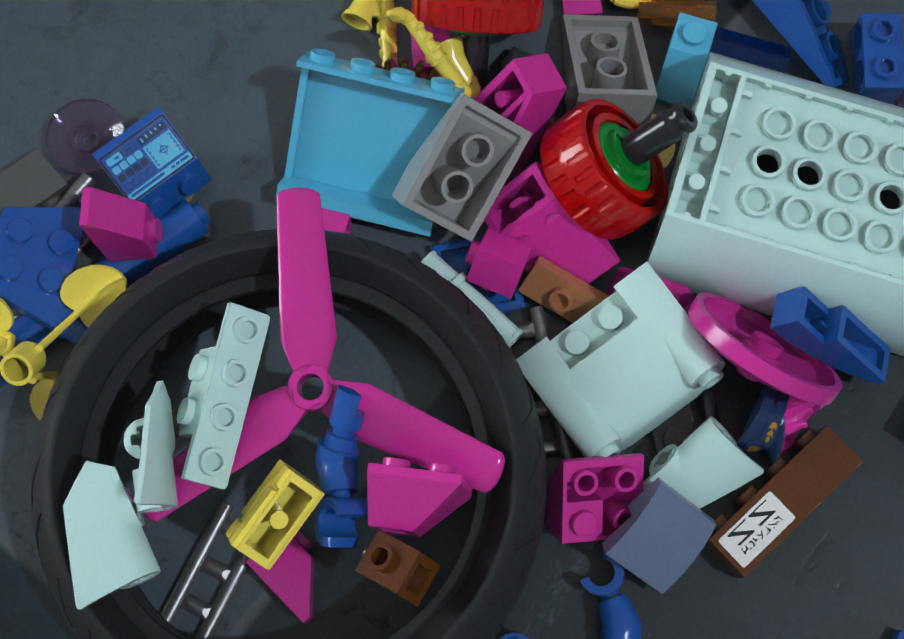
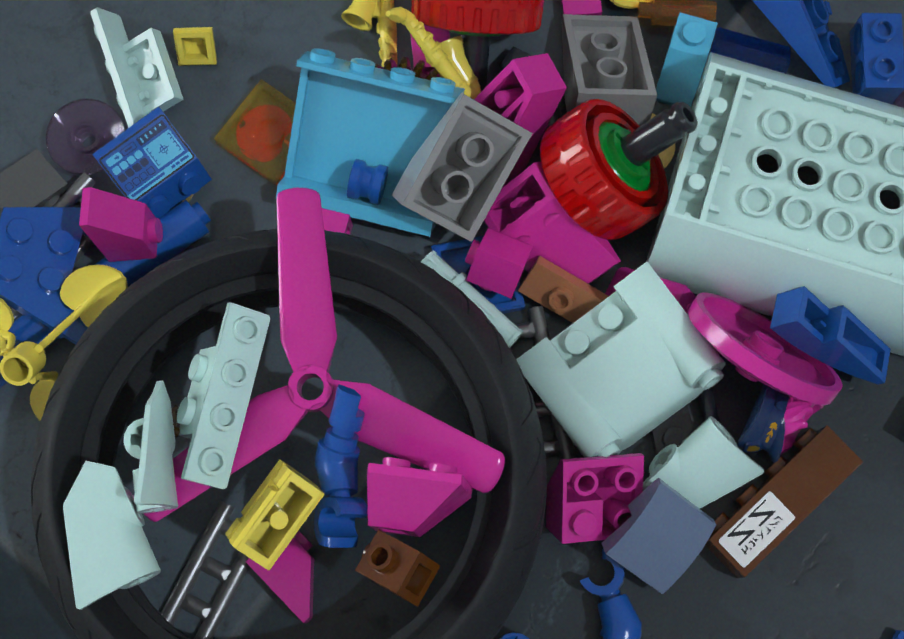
none -> light aqua bracket [90,7,184,128]
none -> light yellow slope [173,27,217,66]
none -> clear yellow tile [214,79,296,186]
none -> blue wheel [347,159,388,205]

